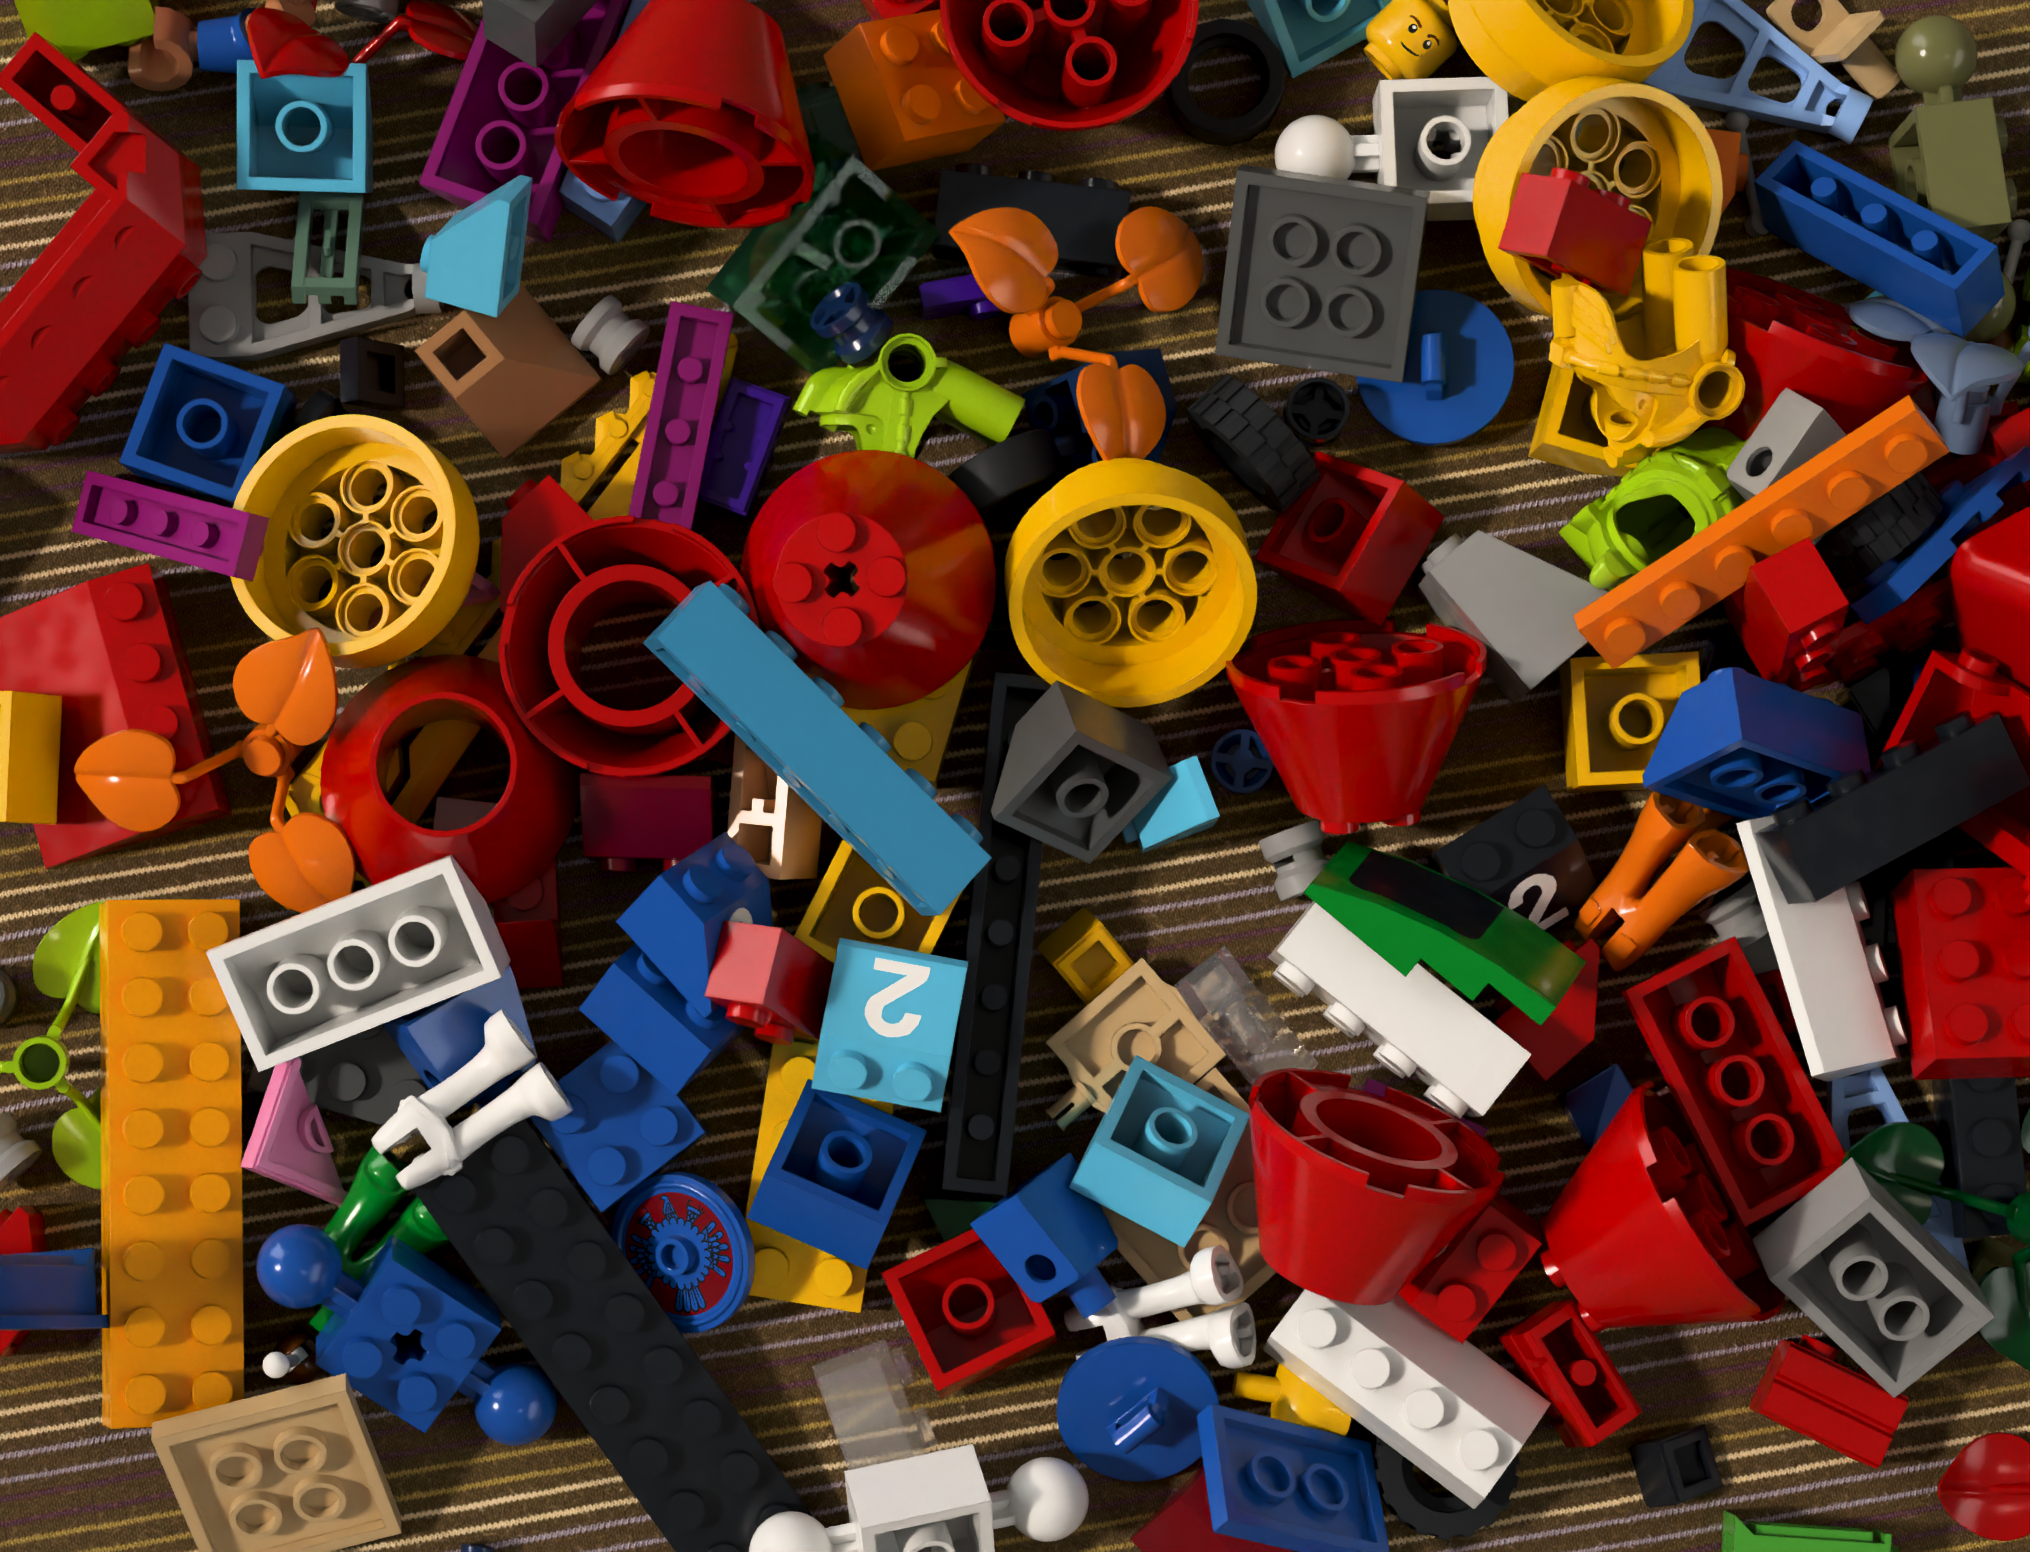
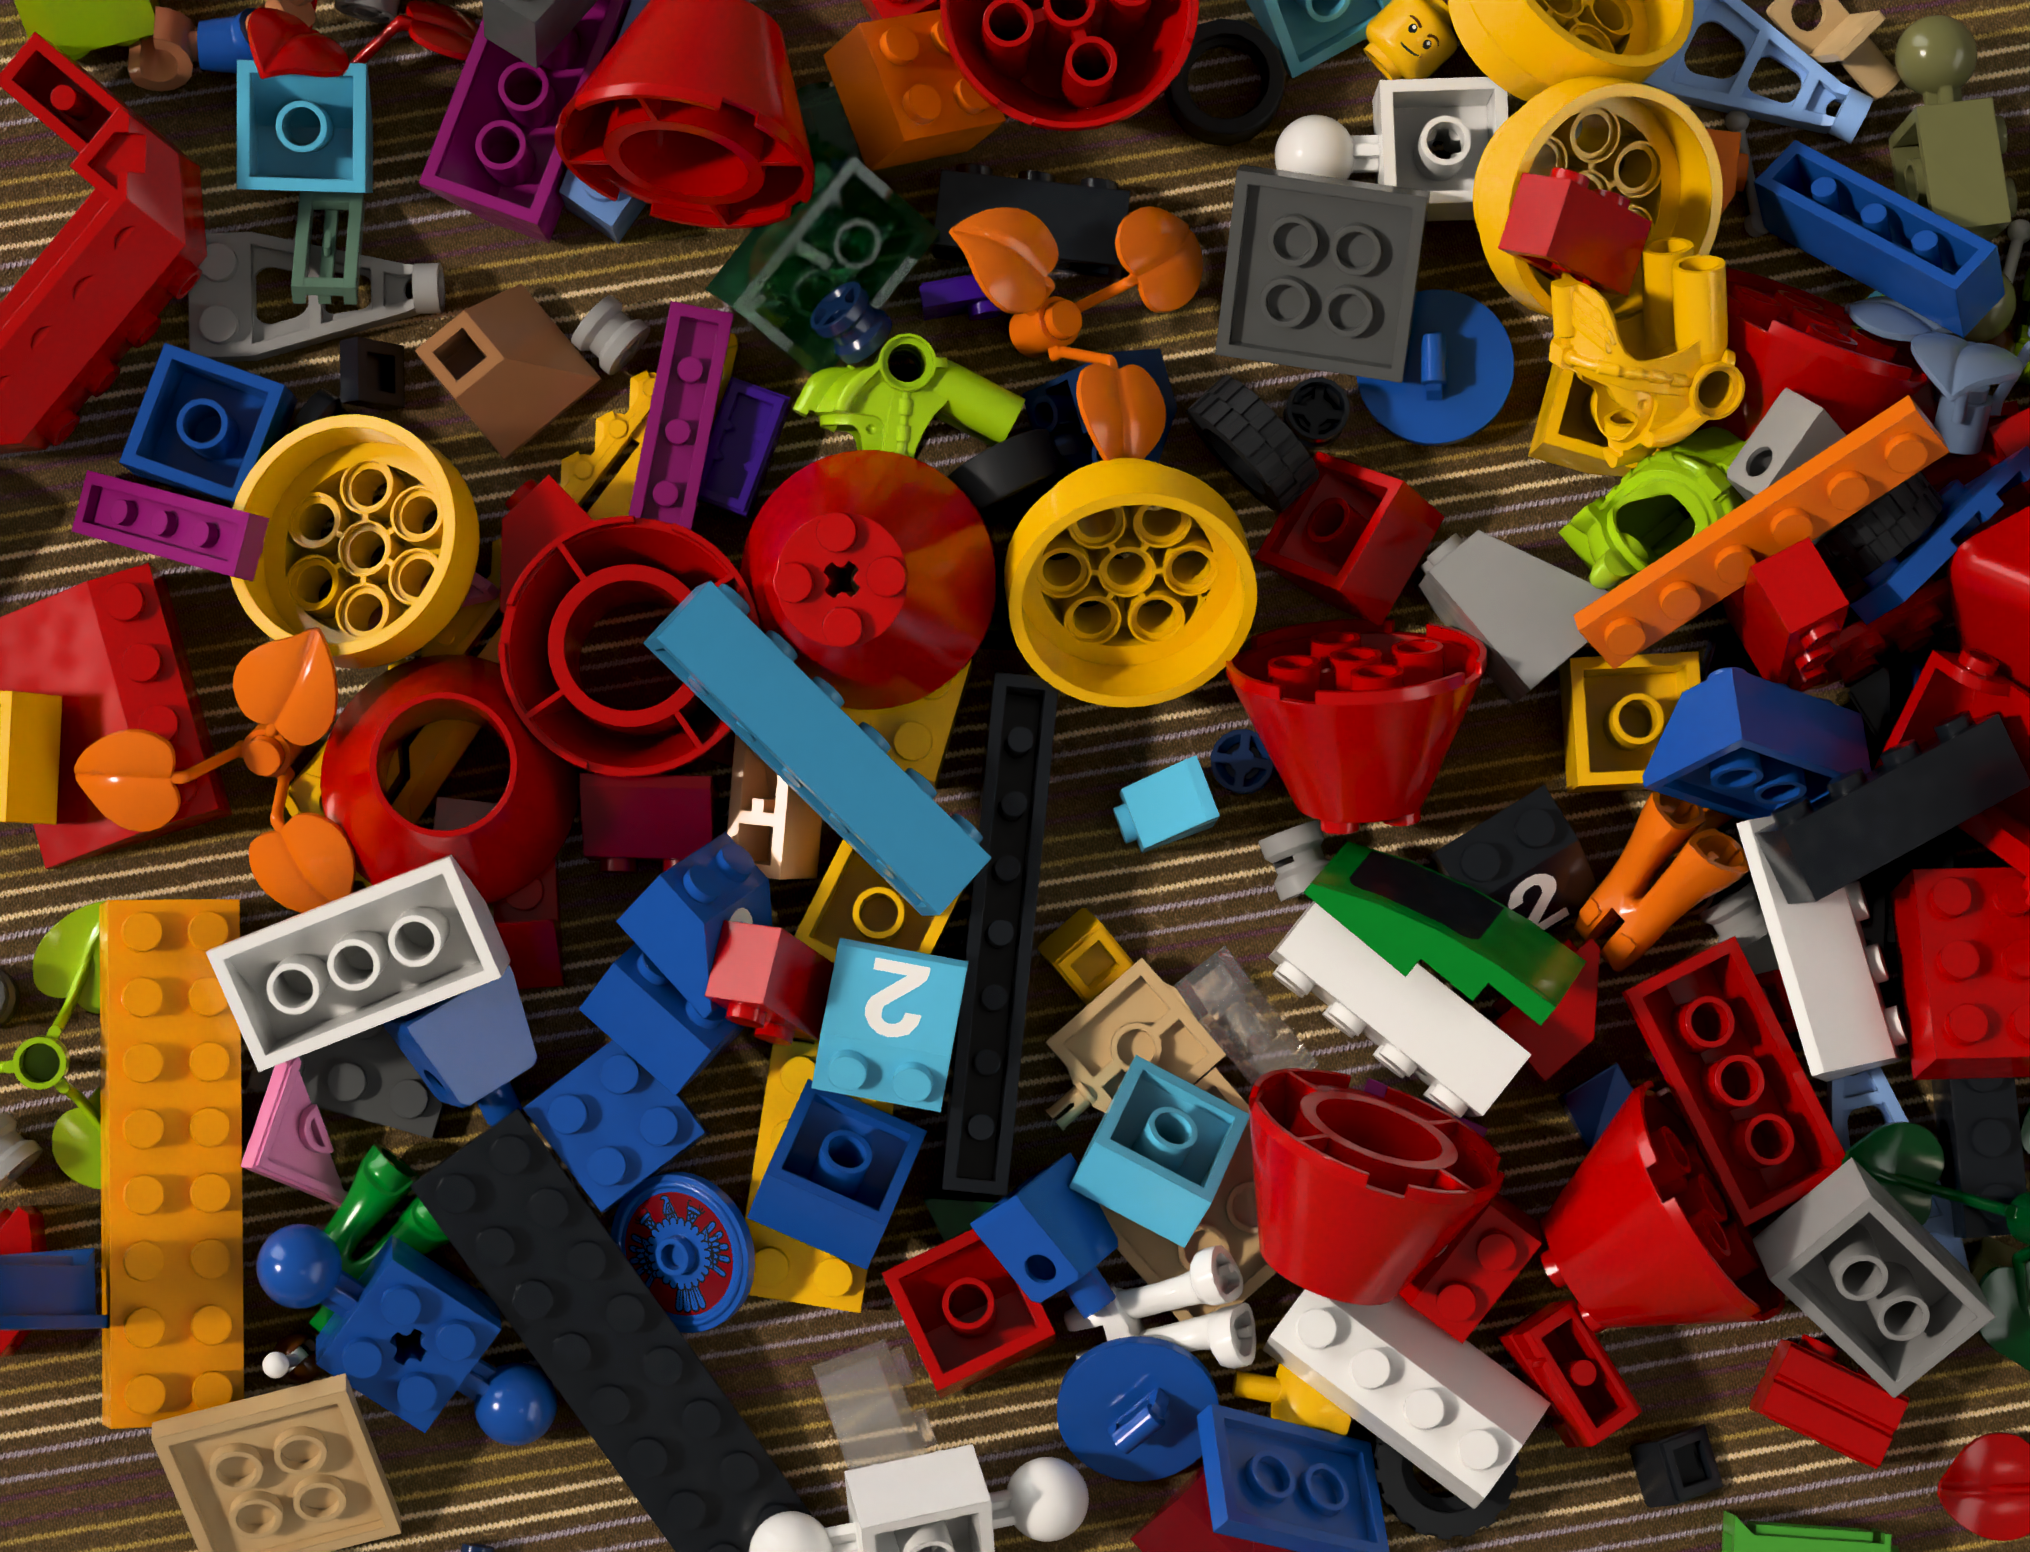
white piece [371,1009,573,1191] -> none
medium azure slope [420,175,533,318] -> none
dark grey slope [991,680,1173,864] -> none

